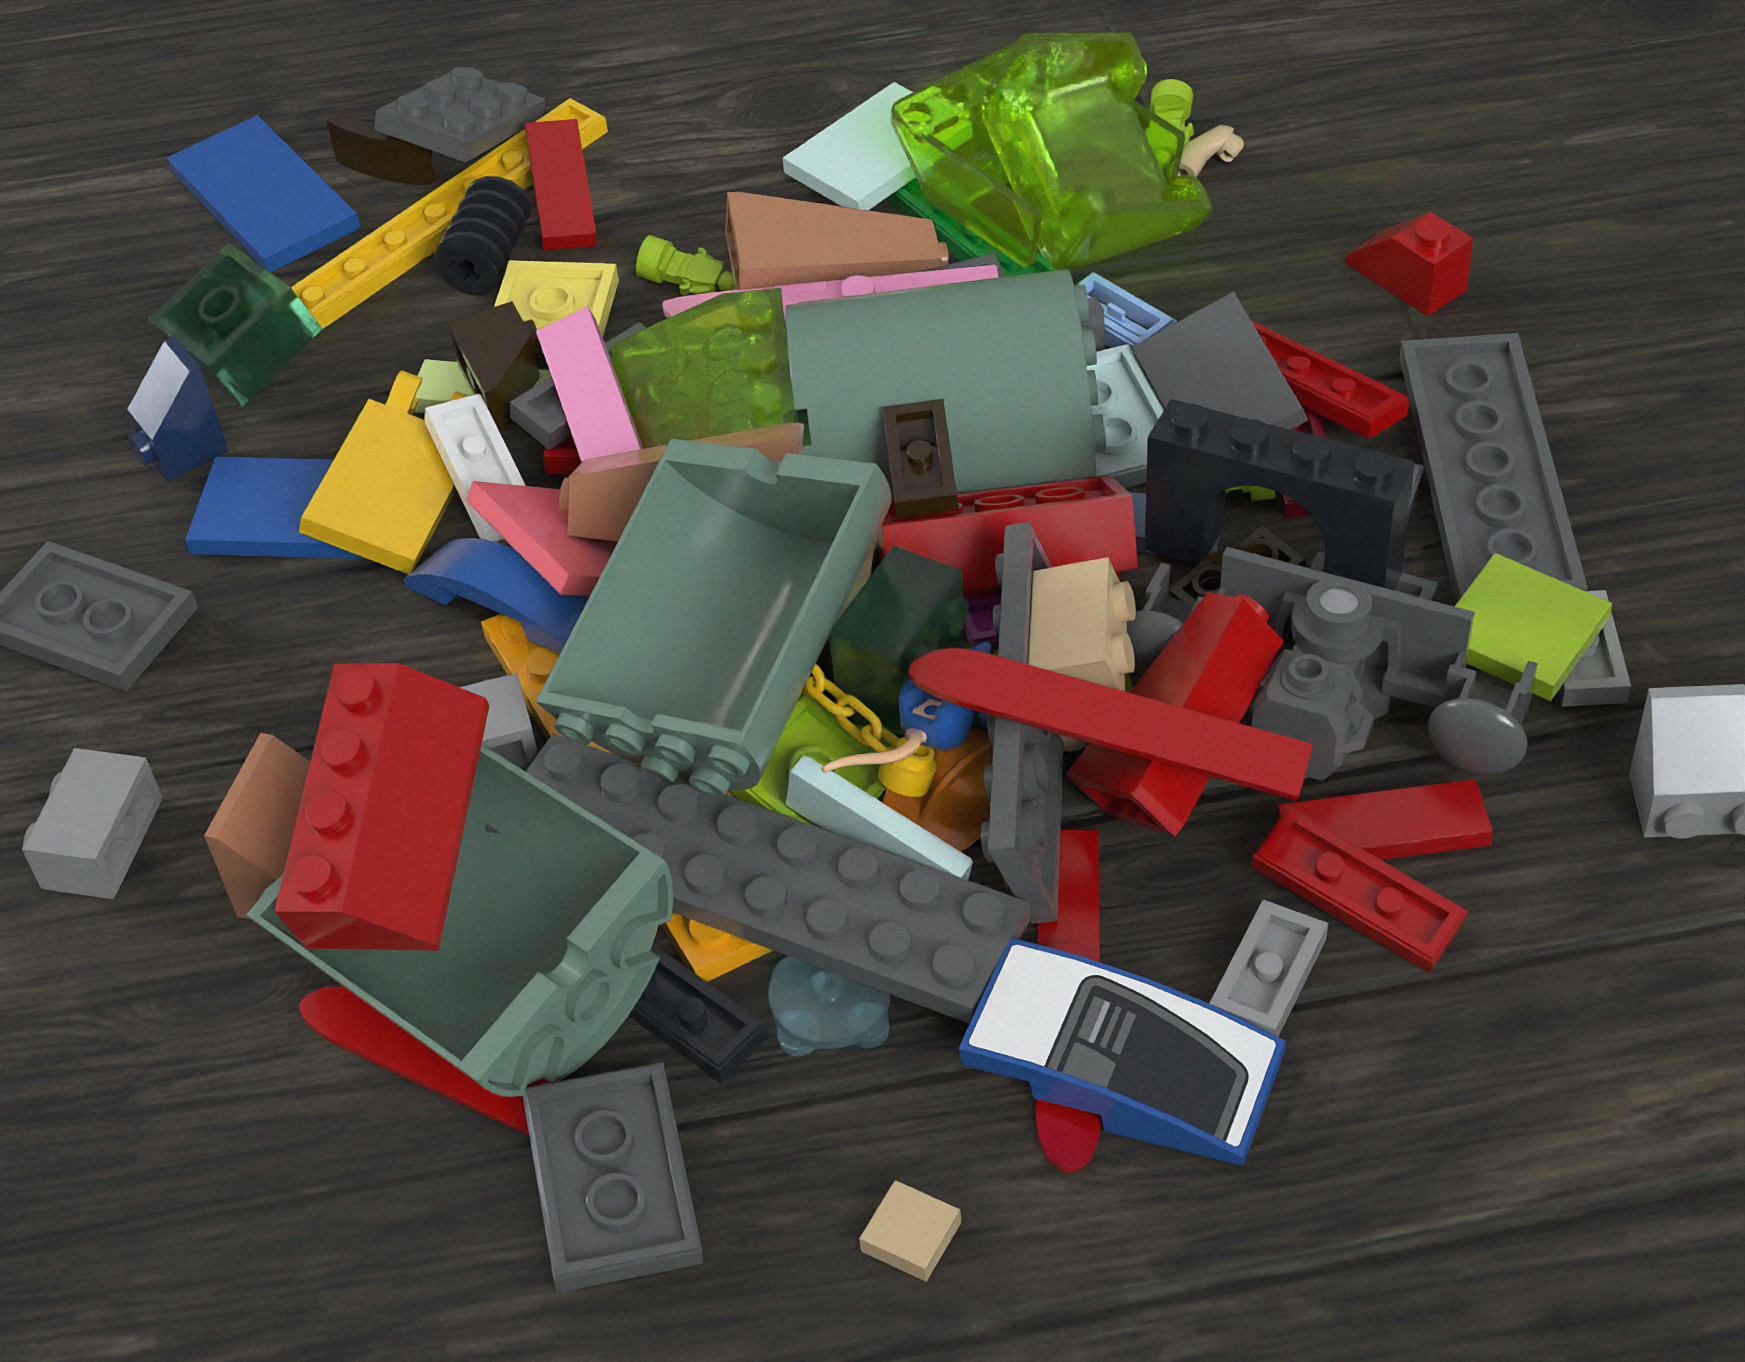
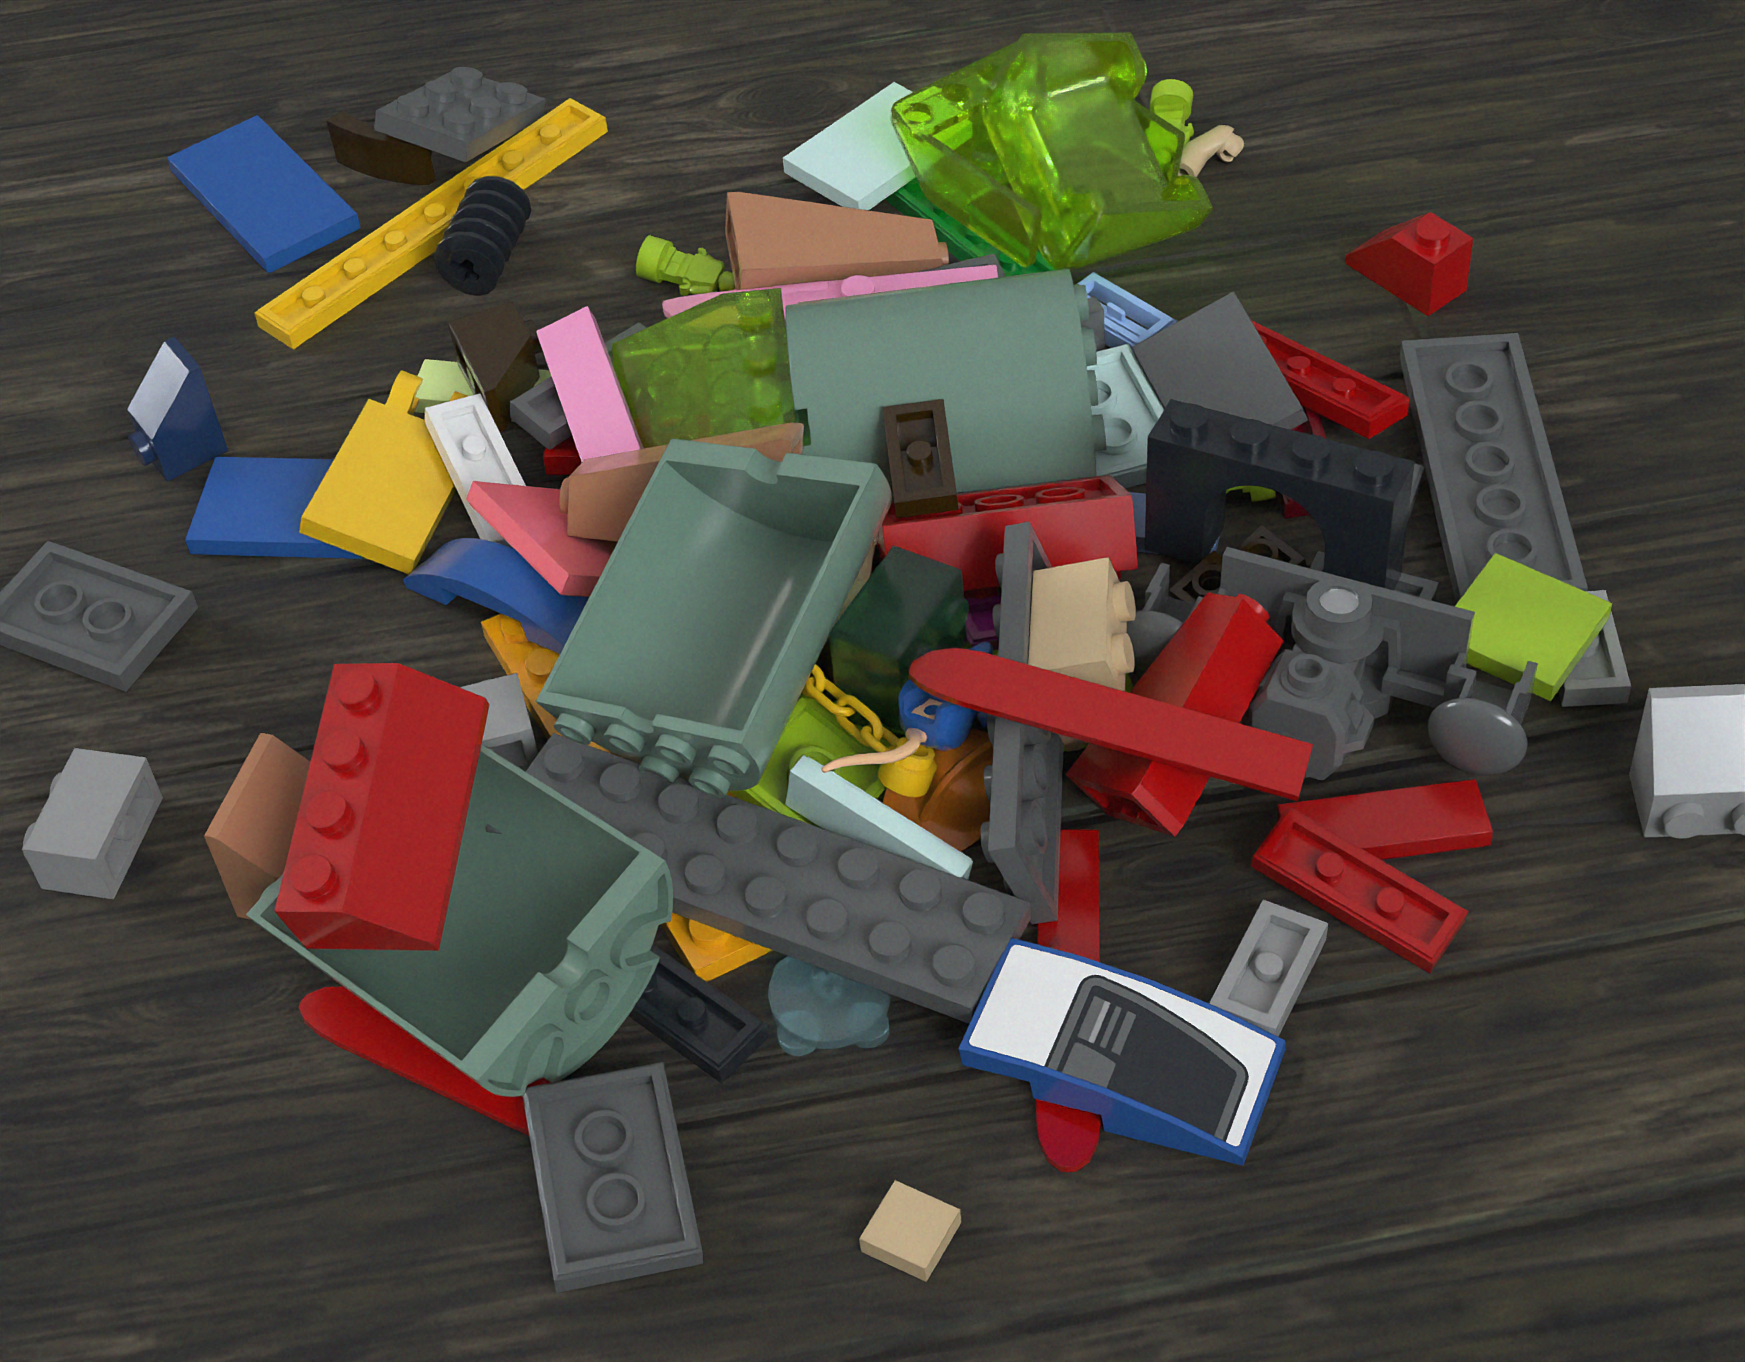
clear green brick [148,243,322,407] -> none
light yellow plate [494,260,619,337] -> none
red tile [525,119,597,251] -> none

